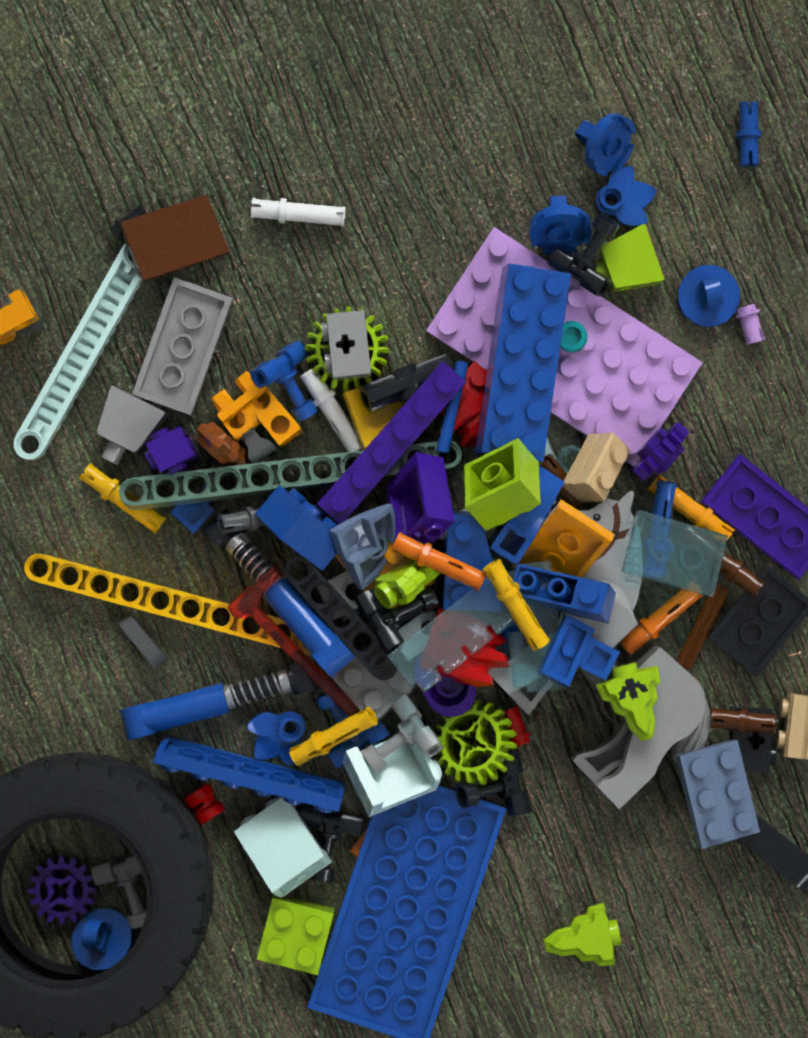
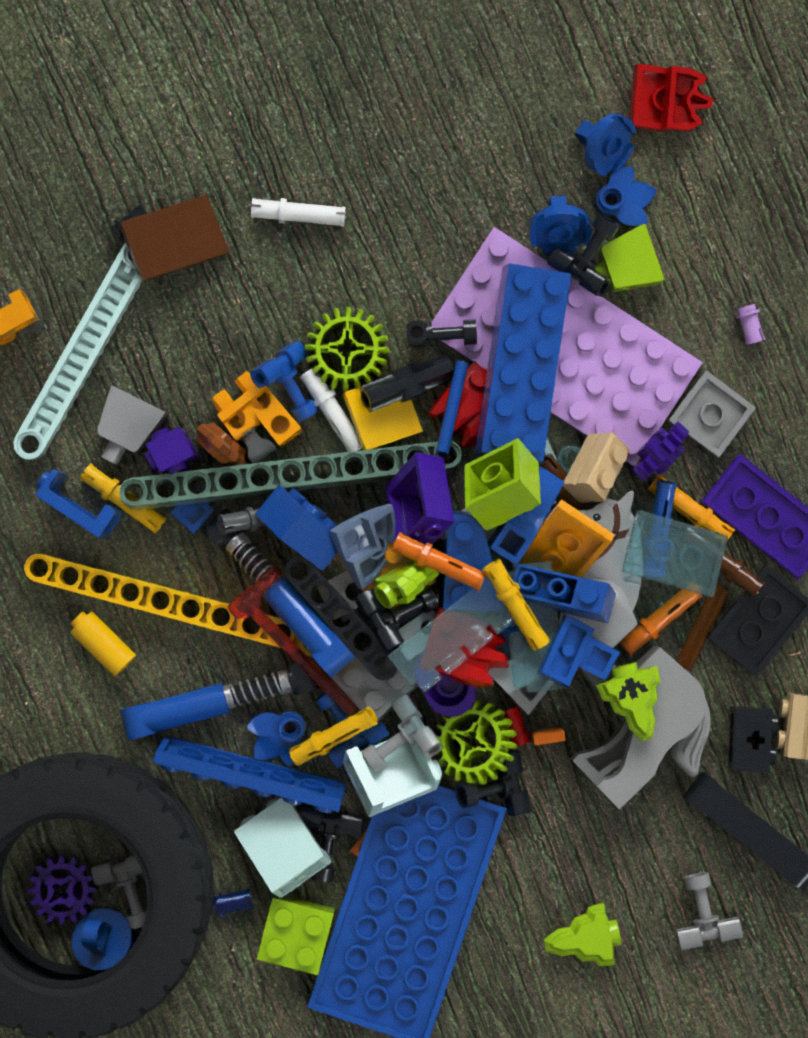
dark grey beam [118,613,168,668] -> none
light grey plate [132,277,233,416] -> none
red wheel [183,782,226,826] -> none
dark purple plate [317,361,466,524] -> none
light grey brick [321,310,371,380] -> none
teal tile [560,321,588,353] -> none
sand blue plate [675,739,760,849] -> none
blue tile [677,265,740,328] -> none
reddish brown pin [711,708,777,735] -> none
blue pin [737,101,761,167] -> none
none -> blue panel [35,469,124,539]
none -> yellow brick [70,611,137,677]
none -> clear blue pin [213,888,254,917]
none -> black bar [407,319,477,349]
none -> orange tile [531,727,566,746]
none -> red plate [629,63,714,132]
none -> light grey plate [668,370,756,458]
none -> light grey bar [676,872,743,950]

